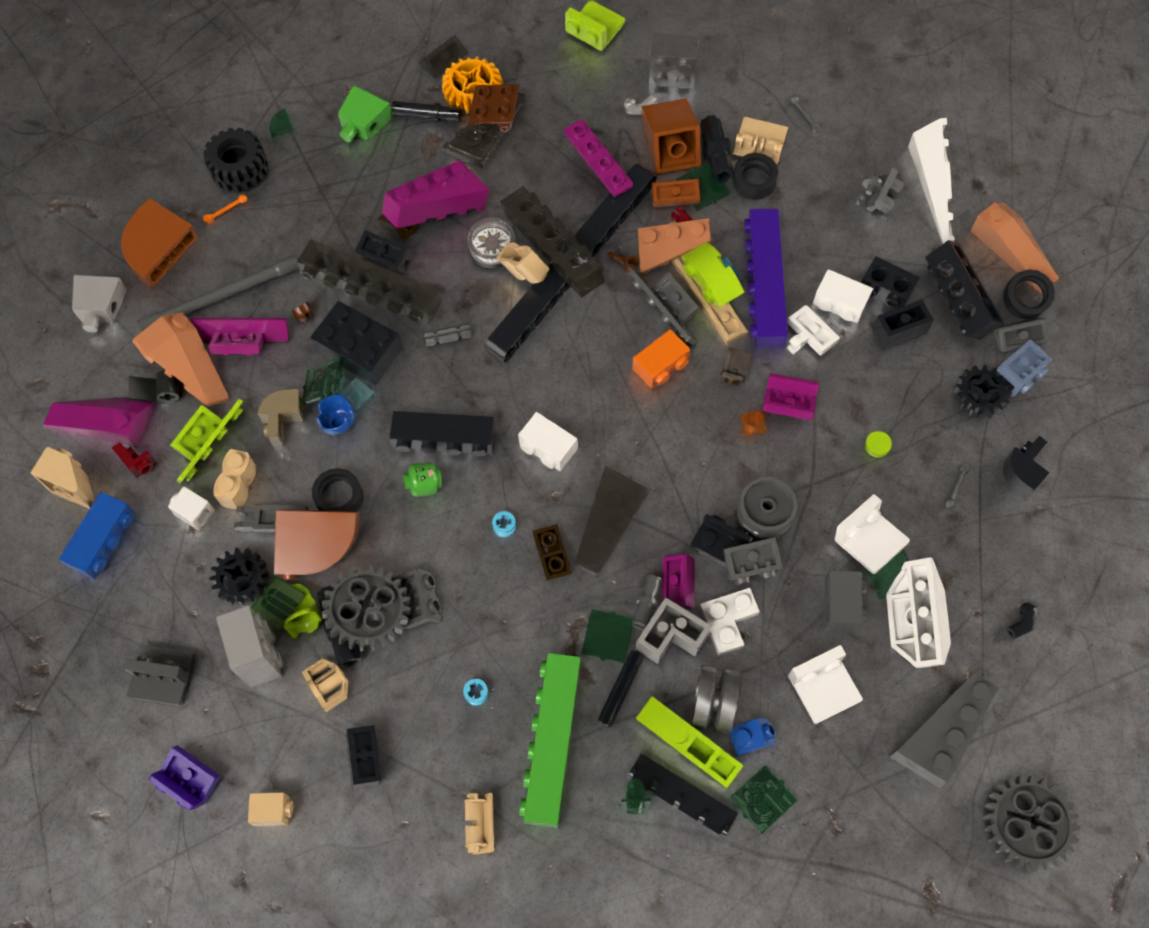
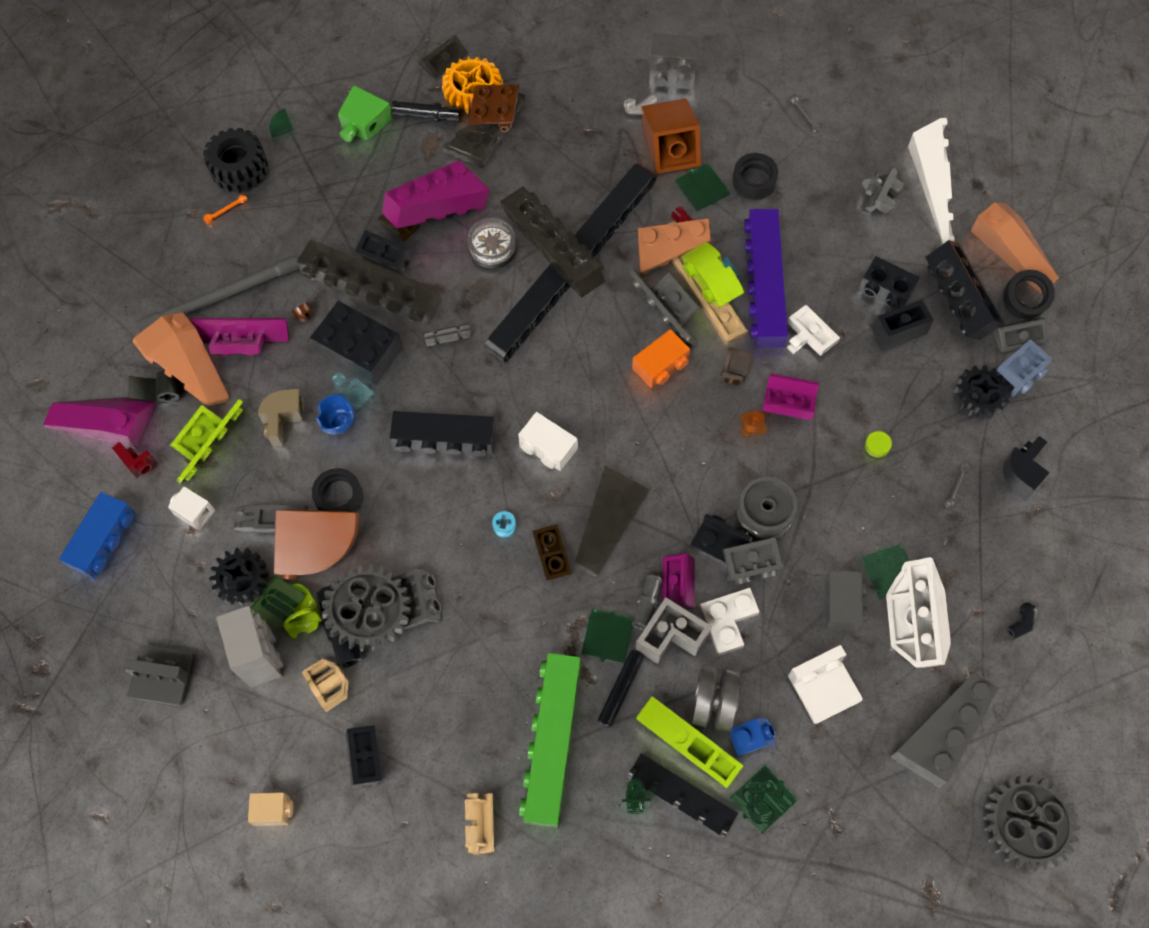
tan slope [30,447,95,509] -> none
light grey torso [72,275,127,332] -> none
dark orange brick [121,198,199,288] -> none
dark purple bracket [148,745,220,810] -> none
tan brick [213,449,256,510] -> none
clear green piece [301,357,344,406] -> none
bright green head [403,462,442,497] -> none
medium azure bush [463,679,489,706] -> none
tan brick [497,242,550,284] -> none
magenta bracket [564,119,633,197] -> none
lime bracket [565,1,625,51] -> none
reddish brown hand [607,251,640,274] -> none
dark orange plate [652,179,700,208] -> none
black piece [700,115,734,183] -> none
tan hinge [733,117,788,165] -> none
white brick [813,269,873,323] -> none
white bracket [835,494,910,574] -> none

